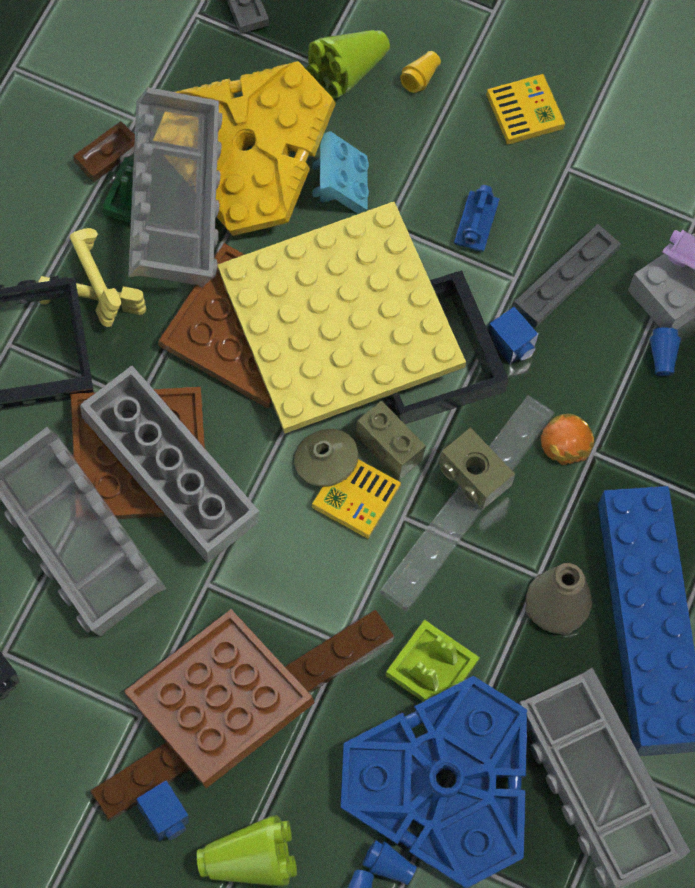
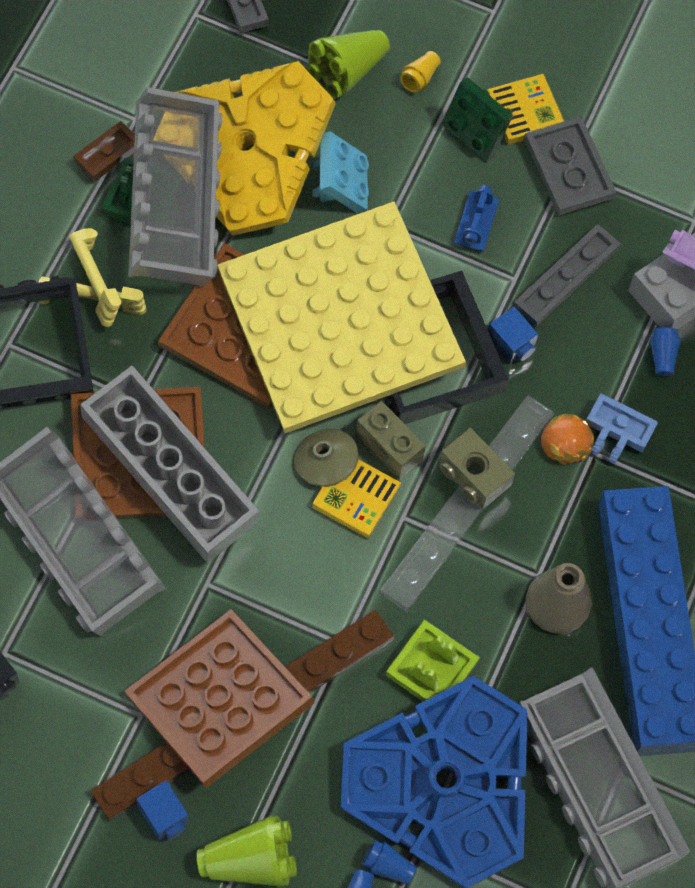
none -> dark green plate [442,77,513,162]
none -> dark grey plate [524,116,617,216]
none -> medium blue hinge [586,393,658,464]

